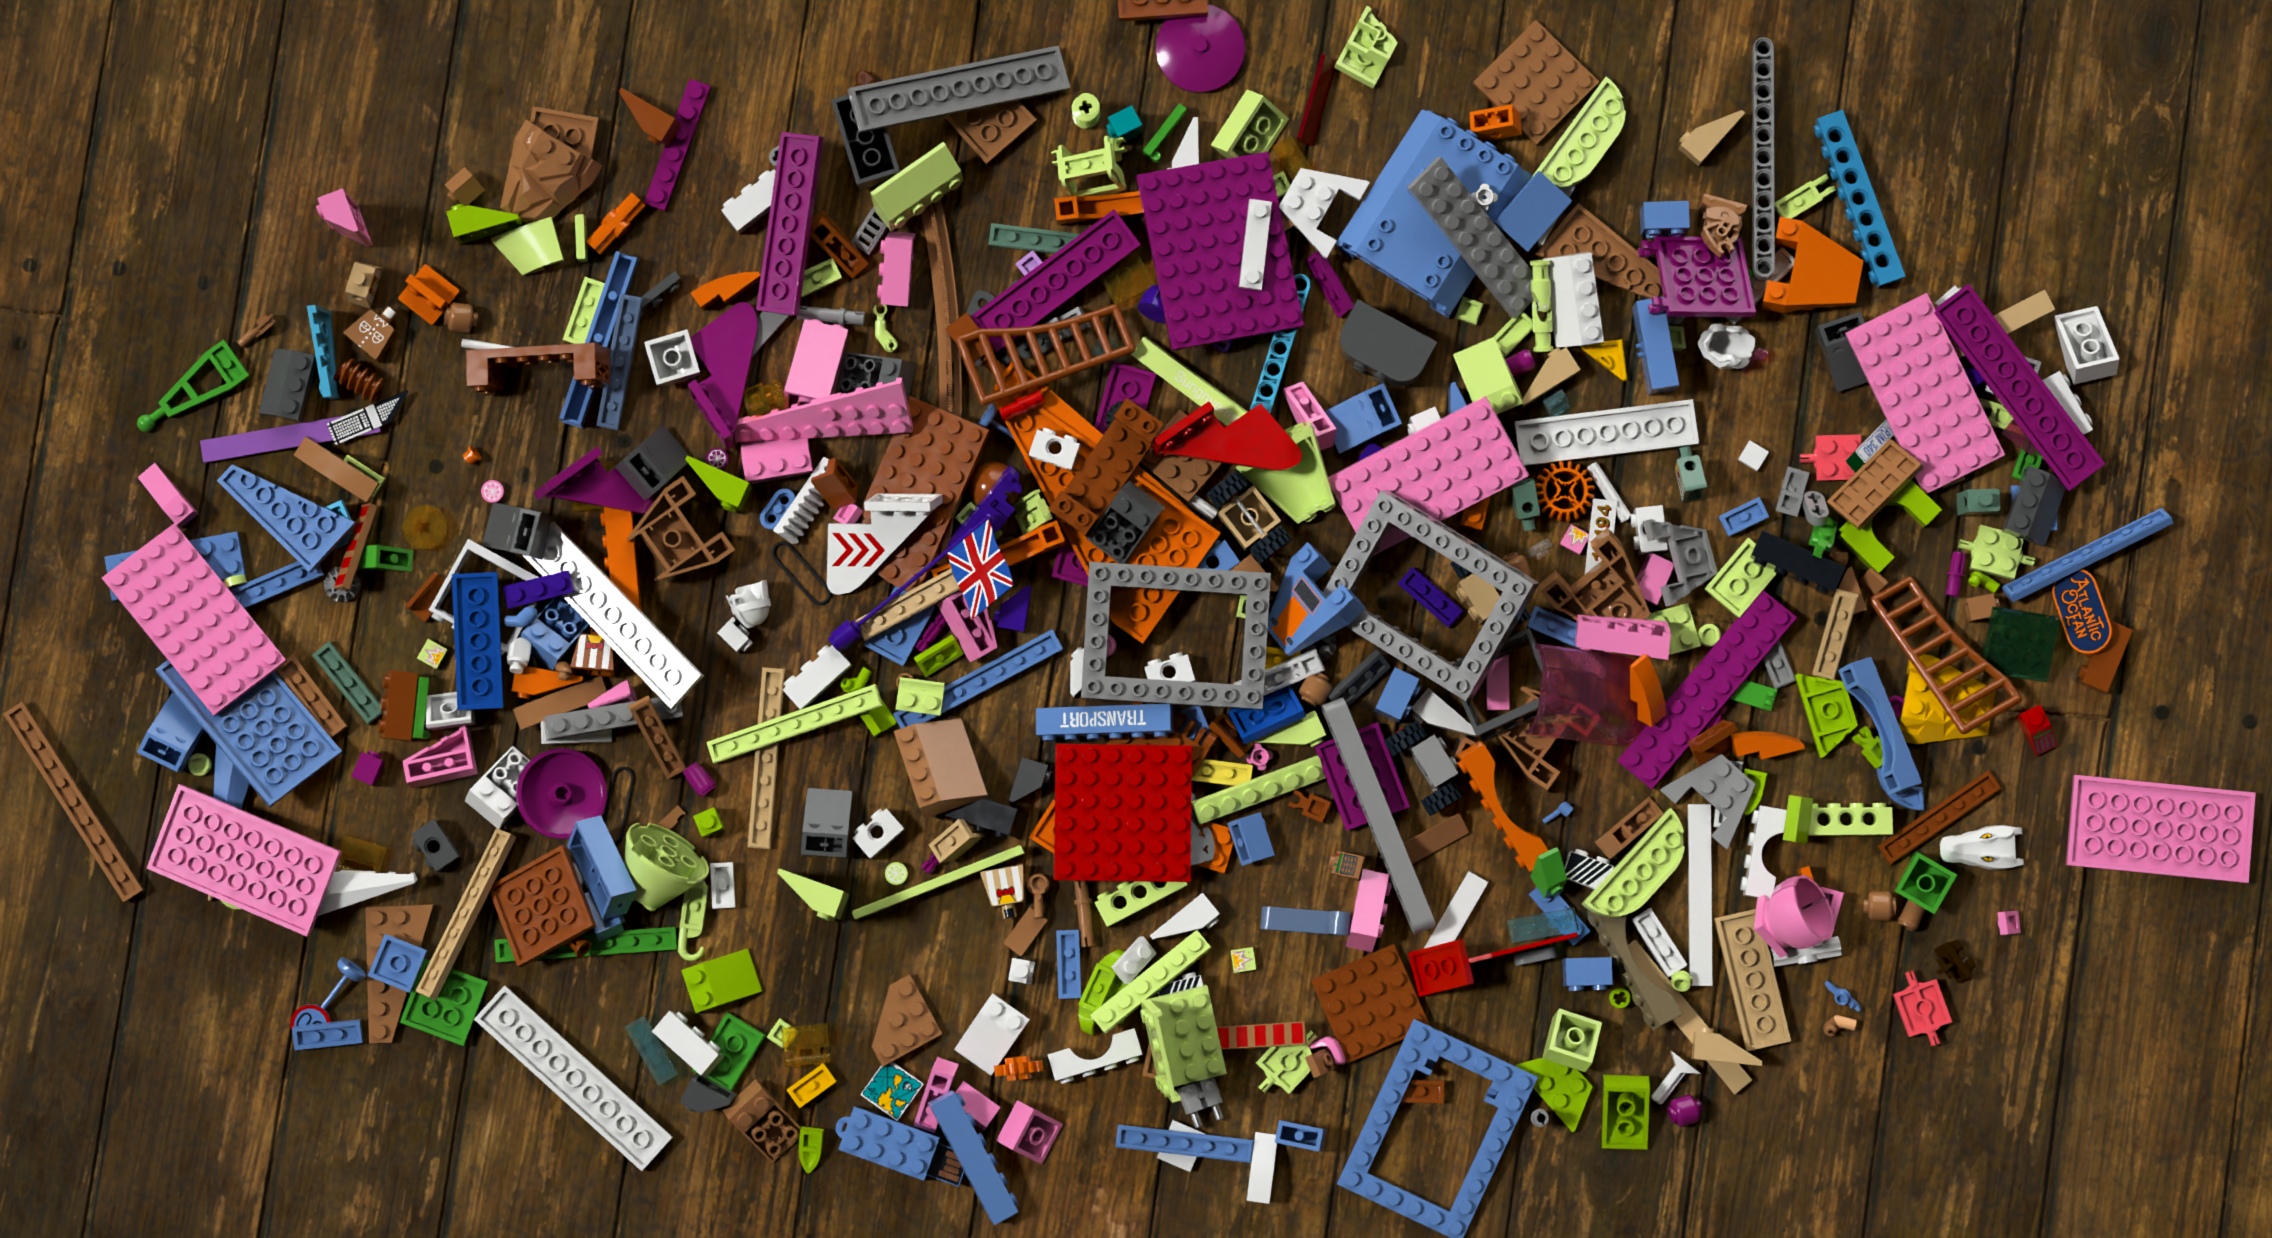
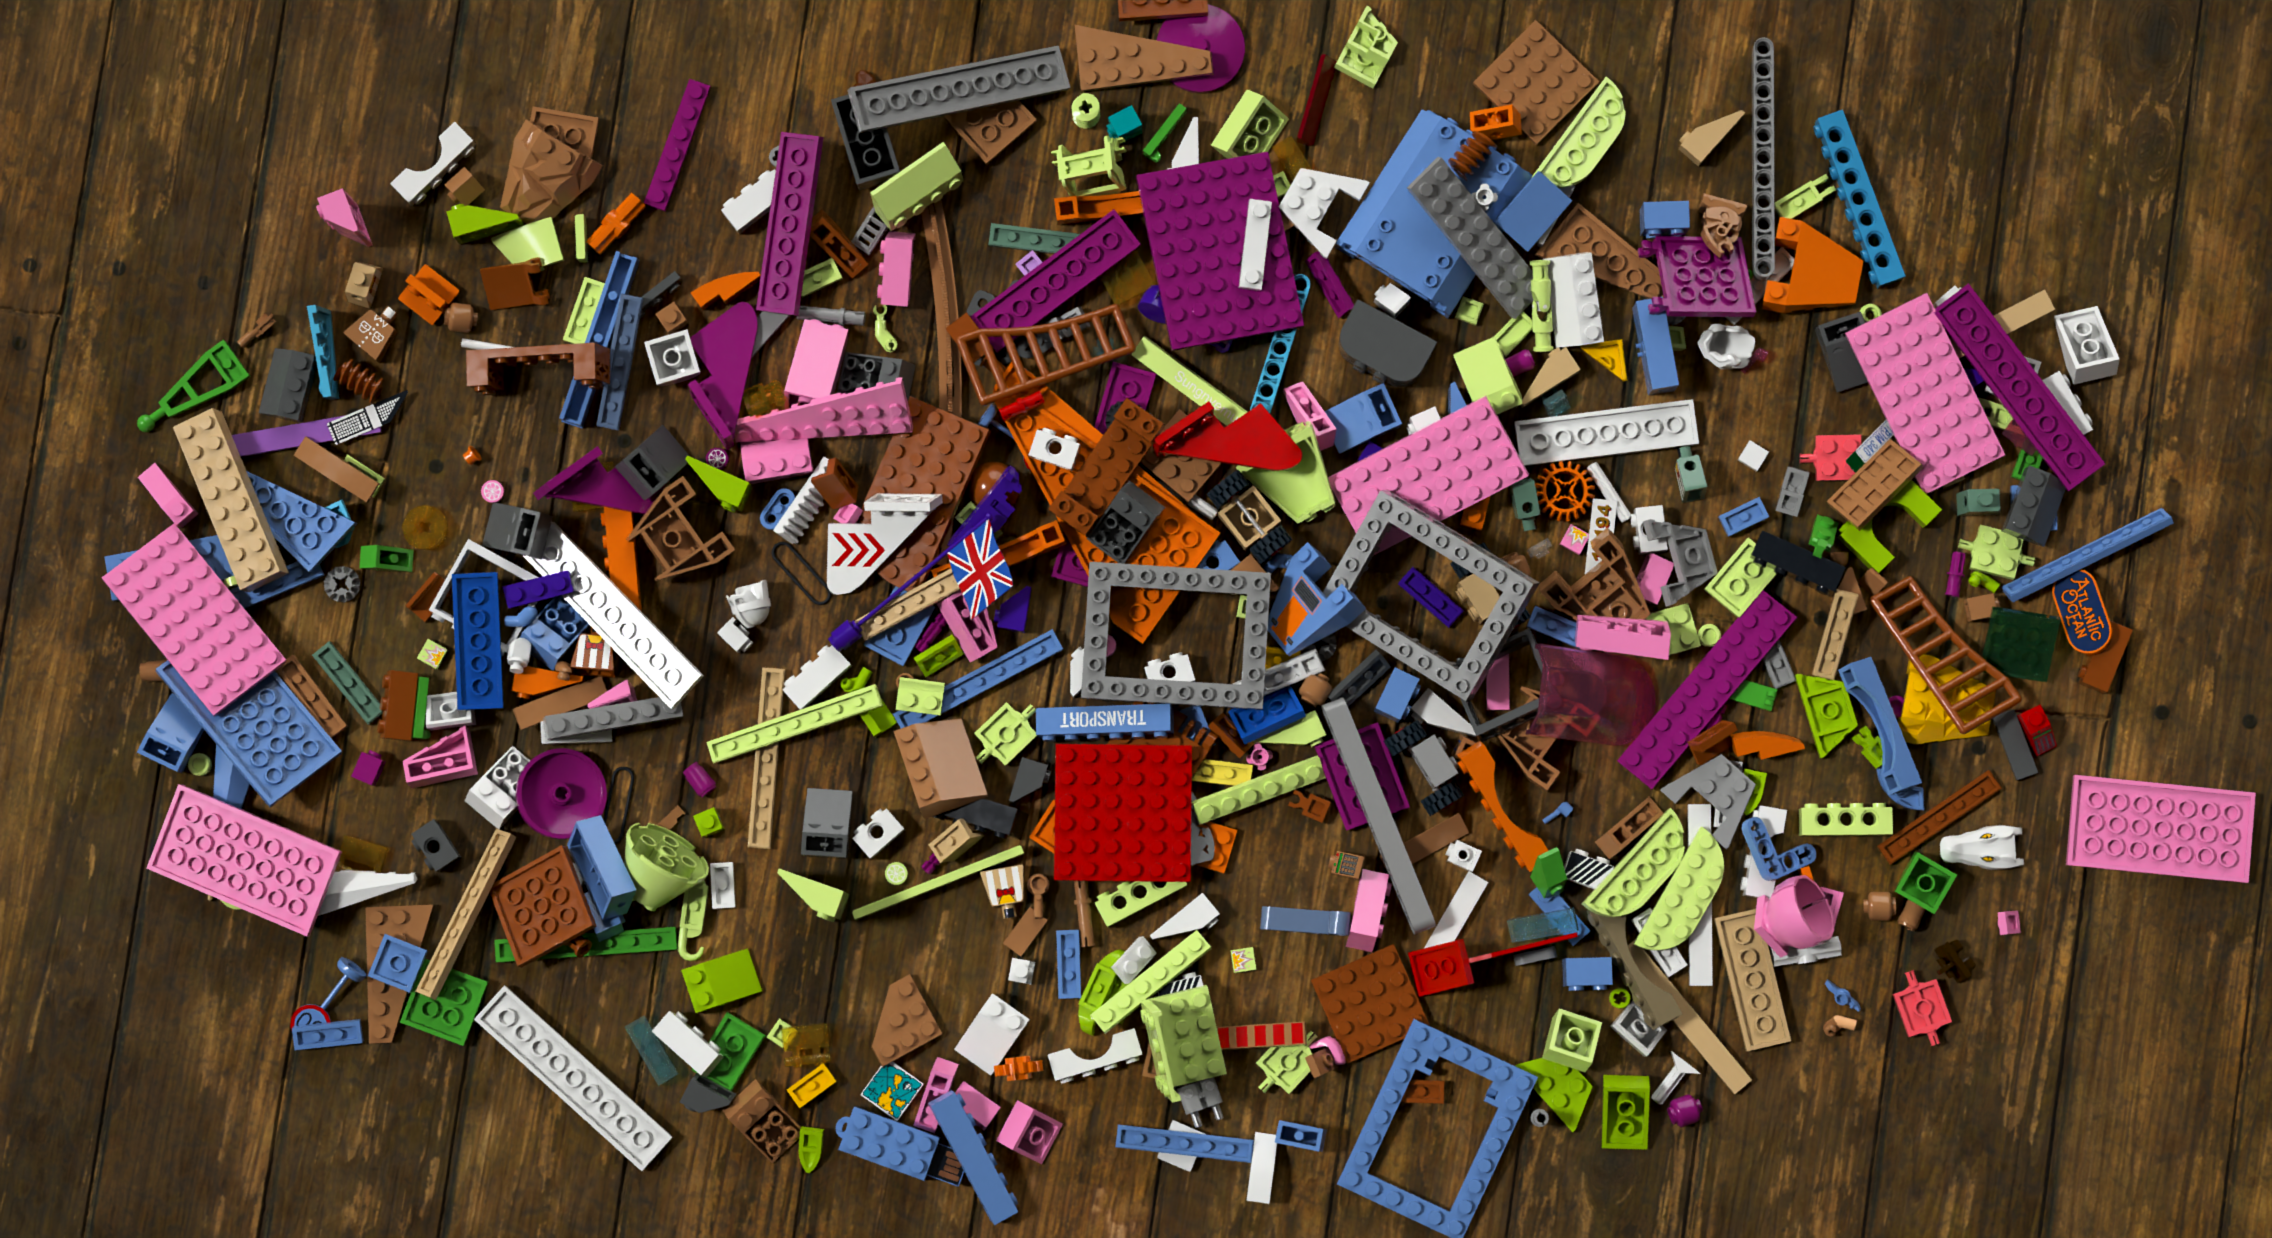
medium nougat plate [3,702,144,903] -> none
medium nougat tile [334,503,378,591] -> none
dark orange slope [619,88,682,147] -> none
medium nougat tile [628,695,687,780] -> none
yellowish green plate [1013,489,1053,535] -> none
medium blue brick [1227,812,1275,866] -> none
orange slope [1630,654,1666,727] -> none
yellowish green plate [1671,971,1693,992] -> none
tan slope [1691,1028,1762,1066] -> none
lime panel [1783,795,1813,843] -> none
light grey beam [1802,491,1829,526] -> none
none -> medium nougat piece [140,659,167,682]
none -> tan brick [173,408,289,592]
none -> white arch [390,122,476,206]
none -> dark orange flag [480,257,550,310]
none -> medium nougat brick [656,302,689,335]
none -> yellowish green plate [974,702,1037,766]
none -> medium nougat wing [1075,25,1214,92]
none -> medium blue arm [1262,553,1292,574]
none -> white slope [1374,283,1411,319]
none -> white brick [1445,840,1482,873]
none -> dark orange piece [1448,131,1497,181]
none -> white slope [1610,1000,1667,1057]
none -> yellowish green plate [1633,827,1724,951]
none -> medium blue beam [1742,817,1816,881]
none -> yellowish green plate [1859,304,1882,323]
none -> dark grey tile [1992,709,2038,781]

